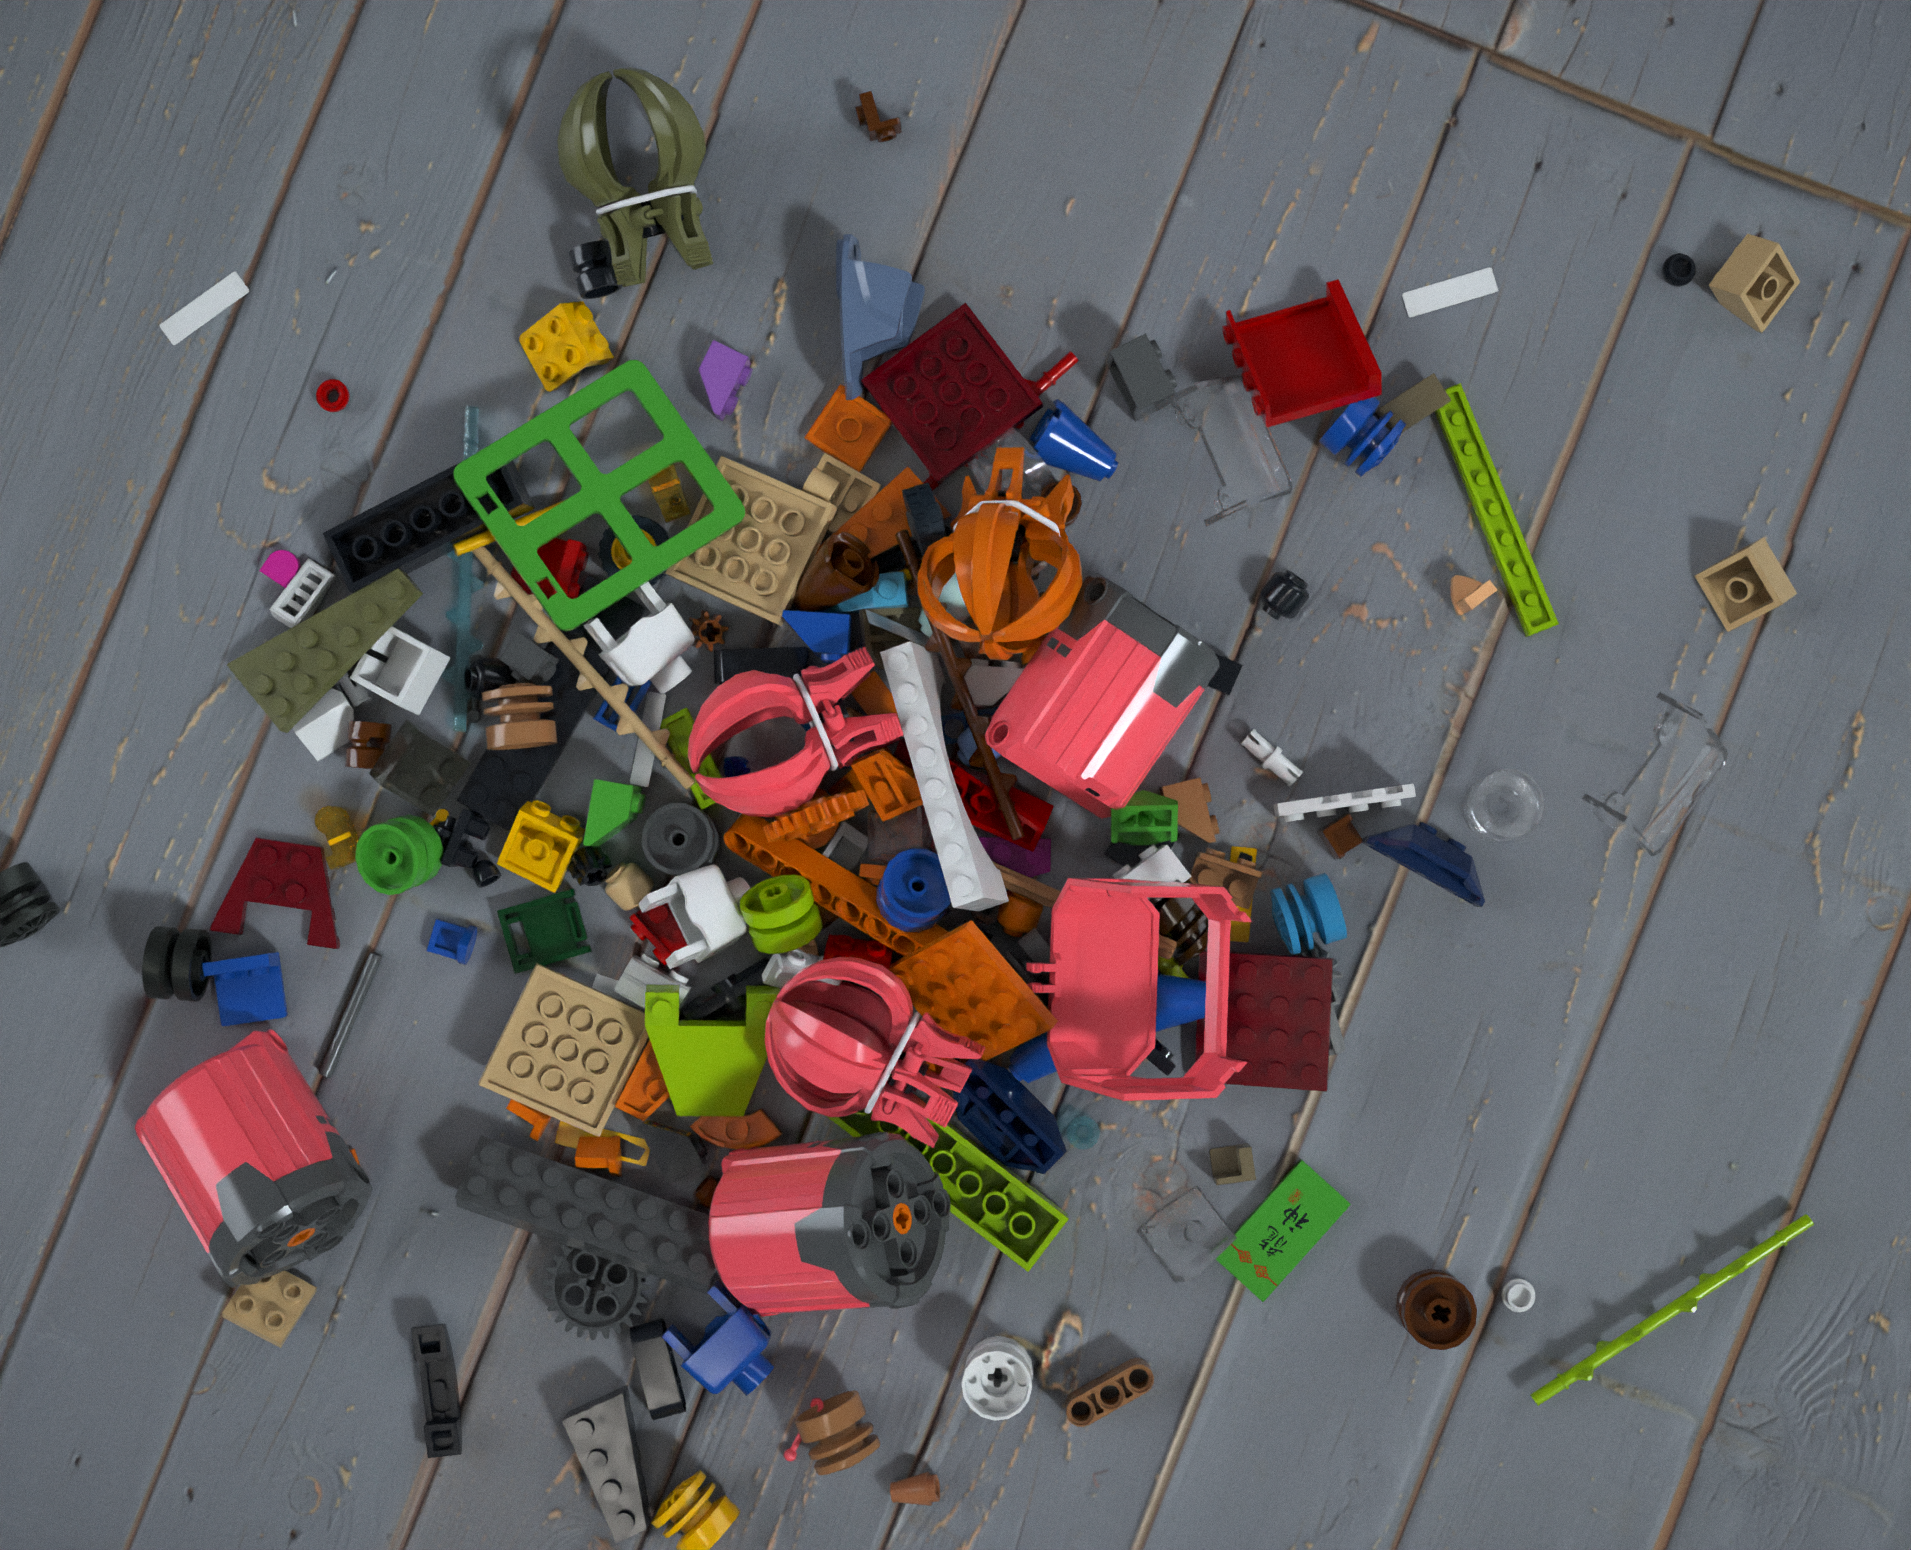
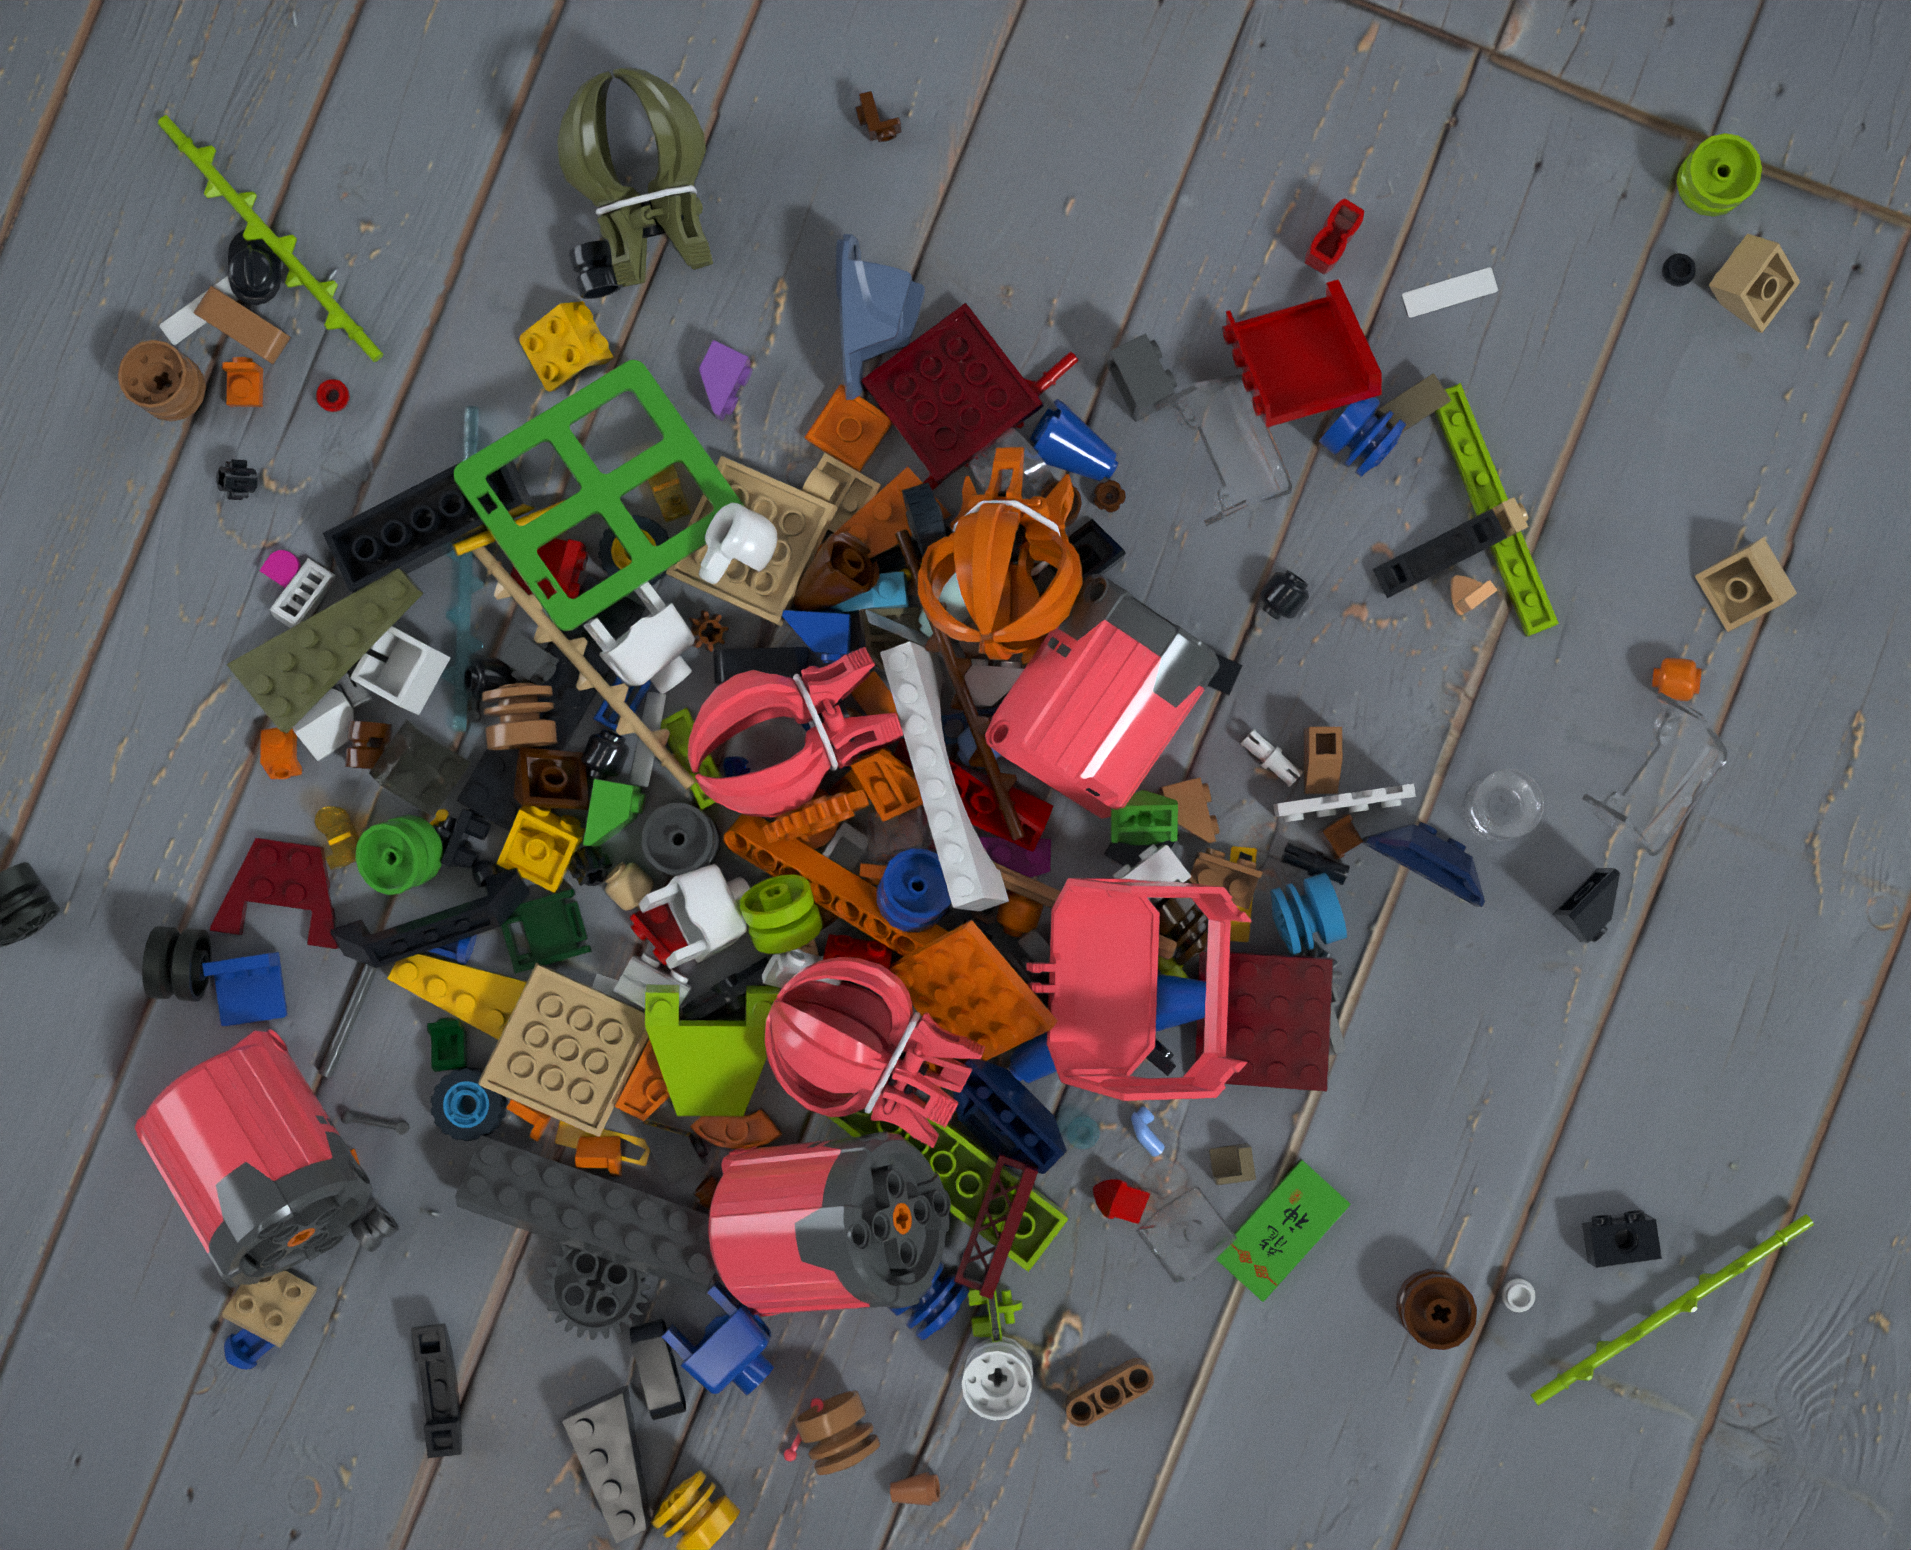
none -> medium nougat wheel [118,340,206,422]
none -> lime plant [158,115,384,362]
none -> medium nougat beam [193,286,291,365]
none -> black gear [216,459,258,500]
none -> orange bracket [222,357,263,407]
none -> blue tile [224,1328,275,1370]
none -> black piece [228,229,281,305]
none -> orange bracket [260,727,302,779]
none -> black slope [330,867,529,968]
none -> dark grey hinge [341,1111,409,1135]
none -> flat silver wheel [351,1205,399,1252]
none -> yellow wing [387,953,527,1040]
none -> dark green bracket [427,1018,467,1072]
none -> black wheel [430,1067,508,1141]
none -> reddish brown slope [513,747,589,810]
none -> black head [581,729,630,780]
none -> white piece [699,502,778,584]
none -> blue wheel [887,1261,969,1341]
none -> dark red fence [954,1154,1038,1299]
none -> lime hips [967,1286,1023,1342]
none -> black slope [1047,519,1126,582]
none -> red tile [1092,1179,1150,1224]
none -> reddish brown plate [1094,480,1126,512]
none -> light blue arm [1131,1106,1165,1157]
none -> black pin [1280,843,1350,885]
none -> medium nougat slope [1304,727,1343,794]
none -> red brick [1305,198,1364,275]
none -> black slope [1373,509,1507,598]
none -> tan bracket [1492,497,1528,538]
none -> black slope [1553,868,1620,943]
none -> black brick [1582,1210,1662,1268]
none -> orange head [1652,657,1702,701]
none -> lime wheel [1676,133,1762,217]

